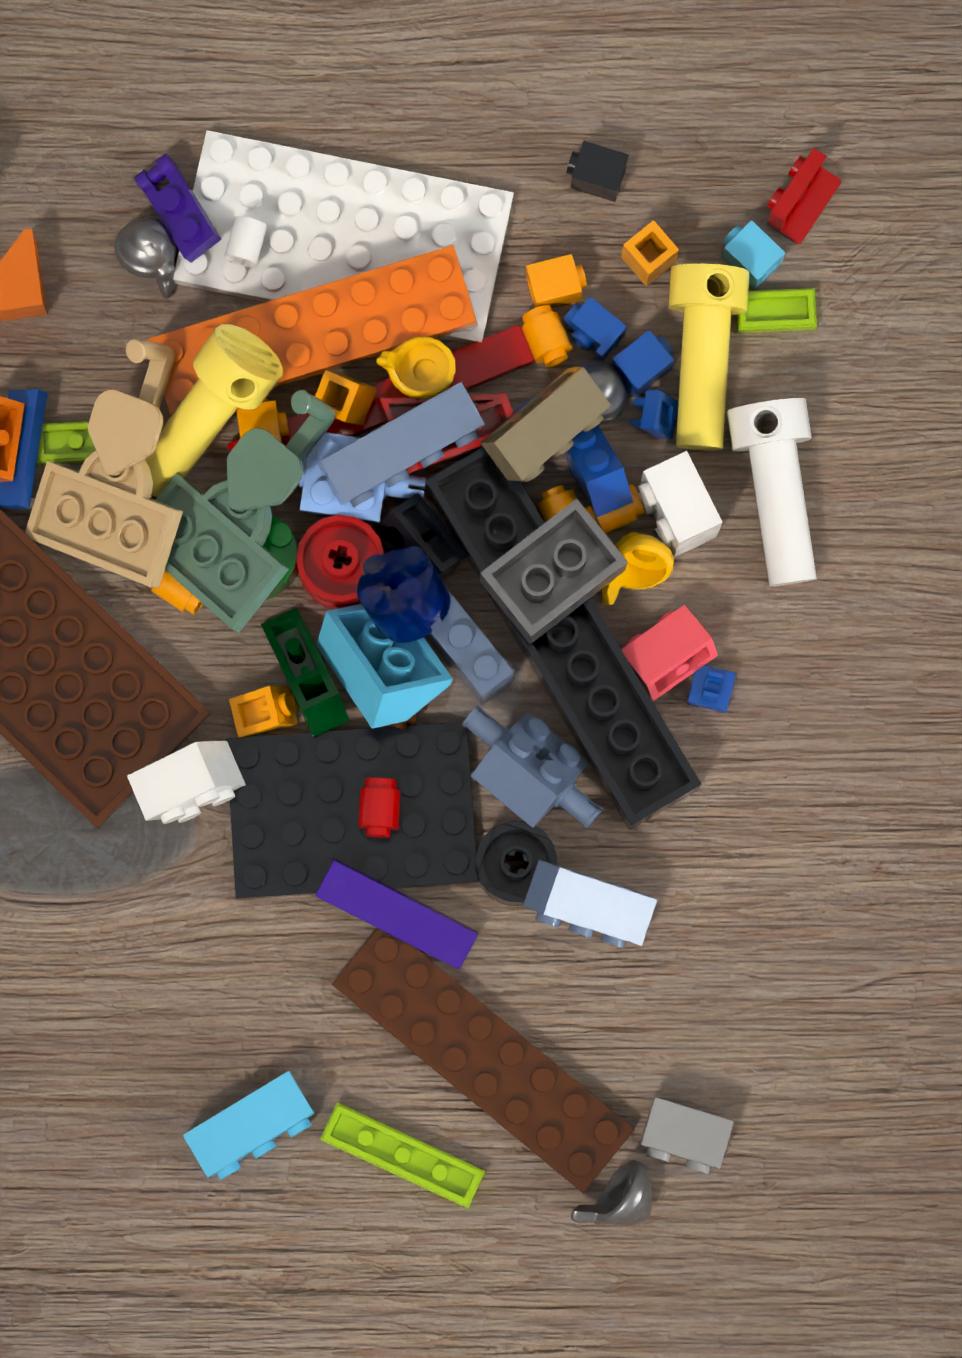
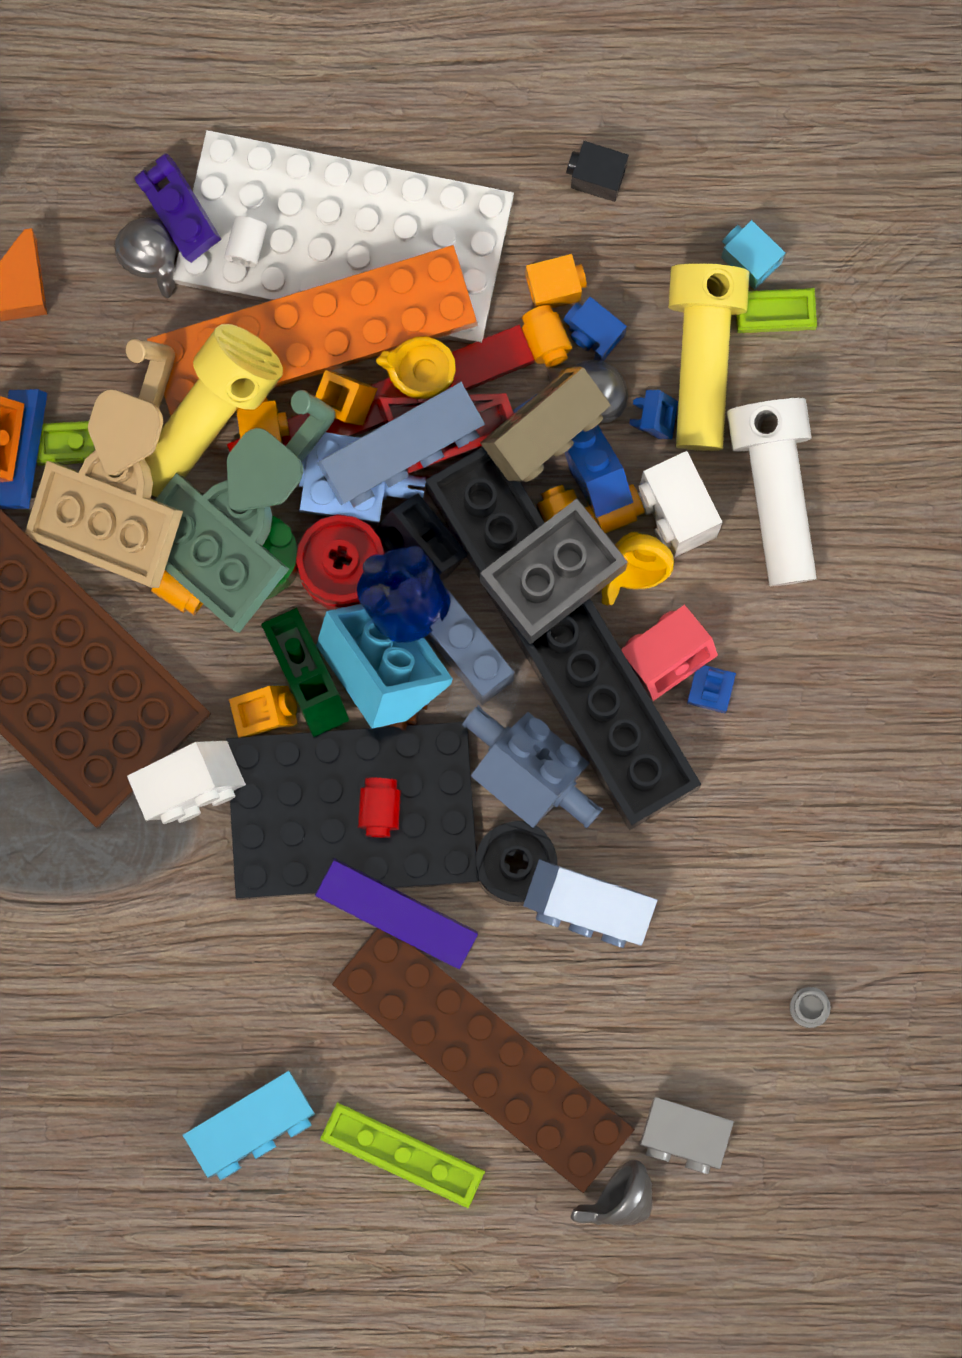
blue brick [611,330,674,398] -> none
light orange brick [621,220,679,287] -> none
red bracket [767,148,841,245] -> none
none -> light grey plate [789,987,831,1028]

